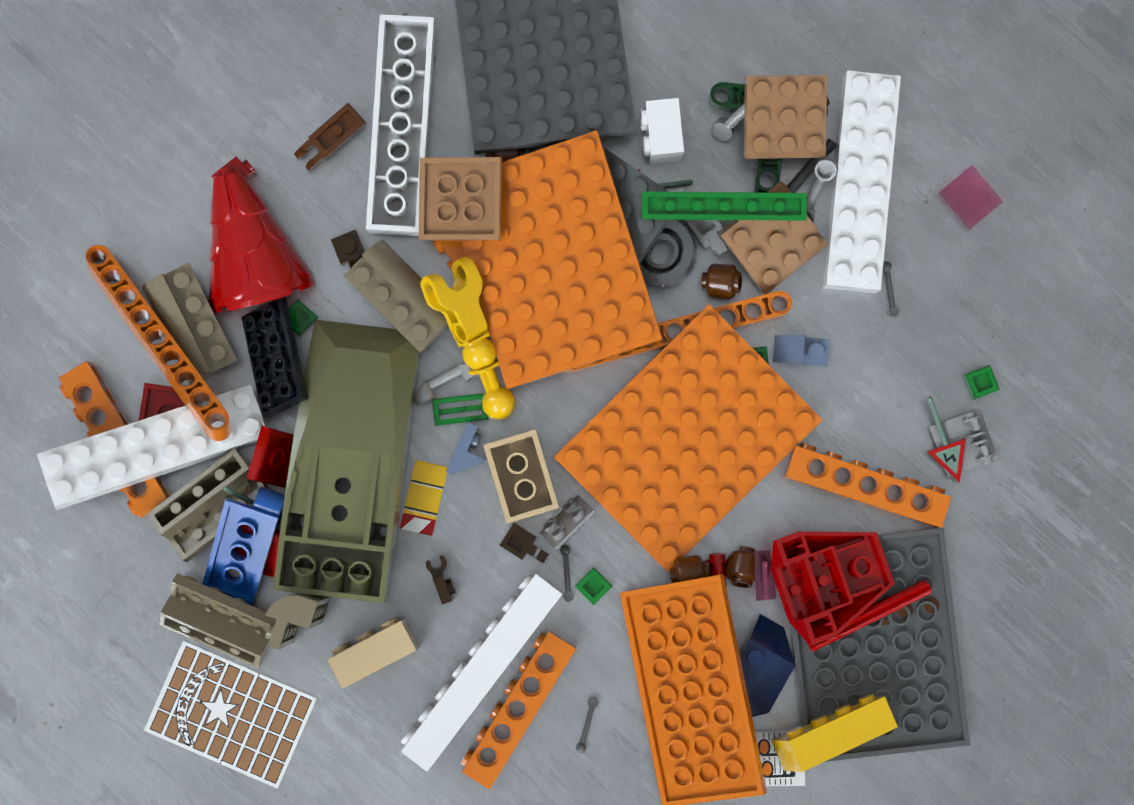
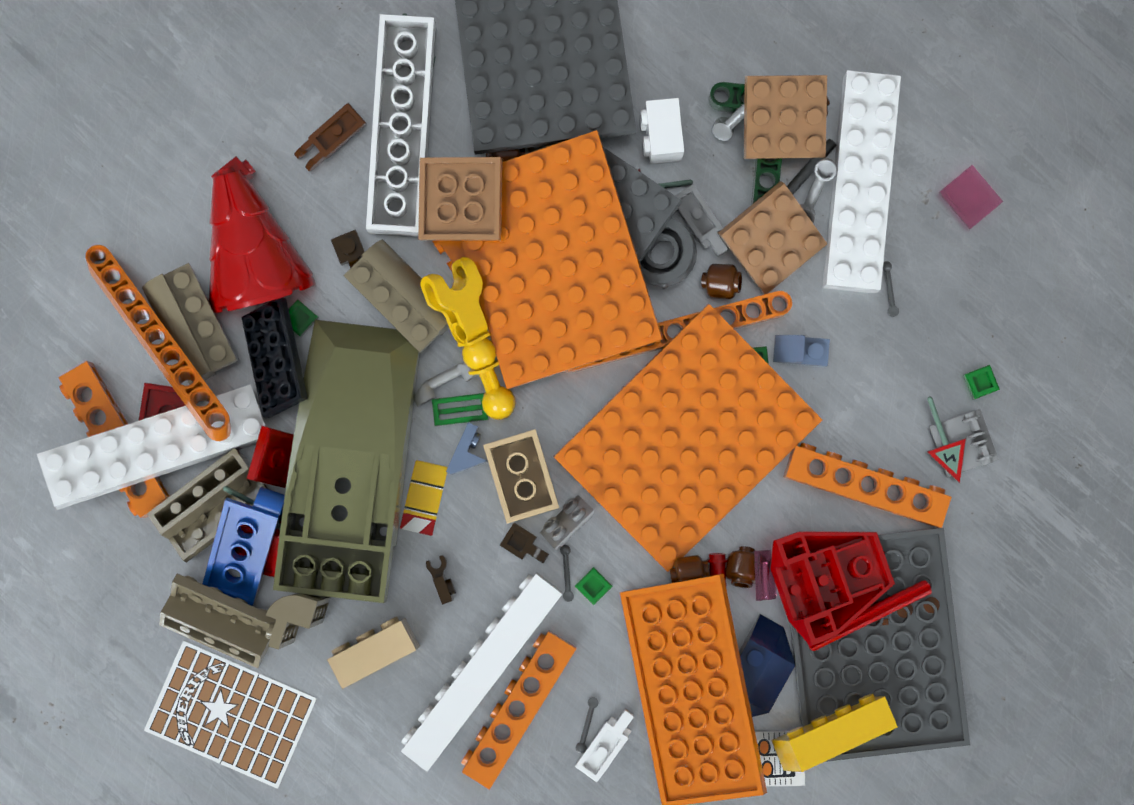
green plate [641,191,807,221] -> none
none -> white hinge [575,709,634,782]

